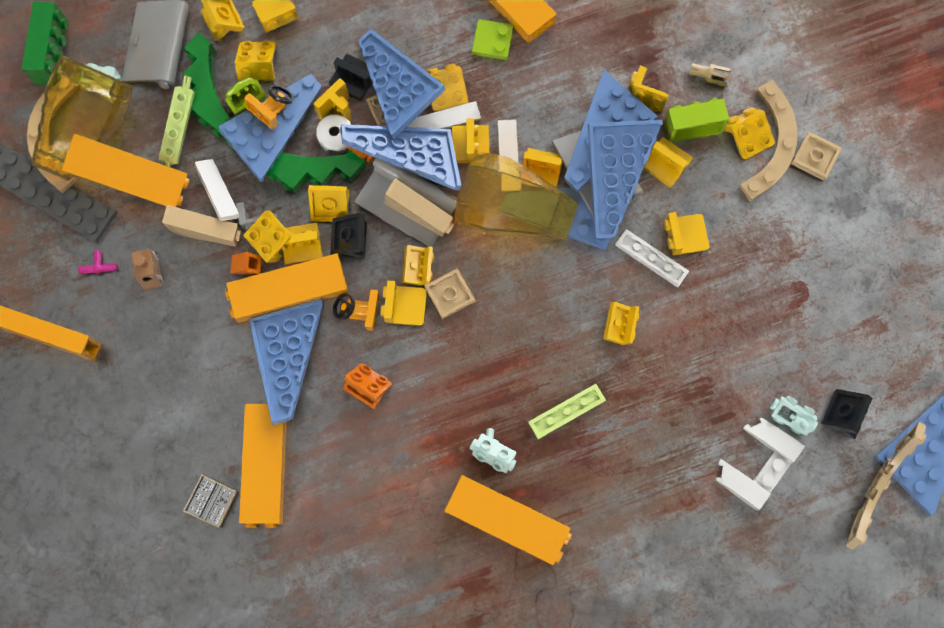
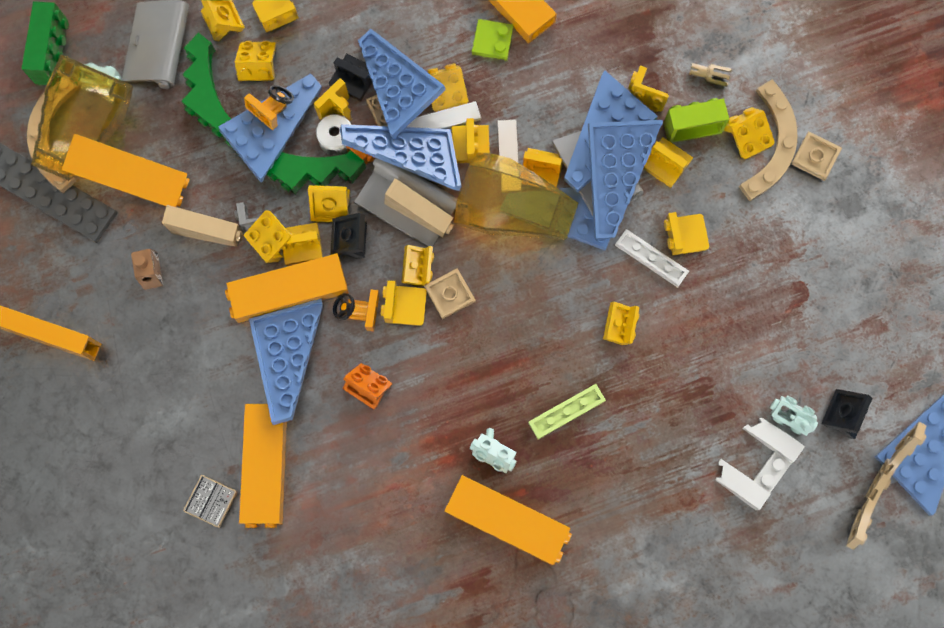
dark pink piece [78,250,118,274] -> none
yellowish green plate [158,76,195,168] -> none
white tile [194,159,239,222] -> none
lime piece [225,78,267,117] -> none
orange brick [230,252,262,278] -> none

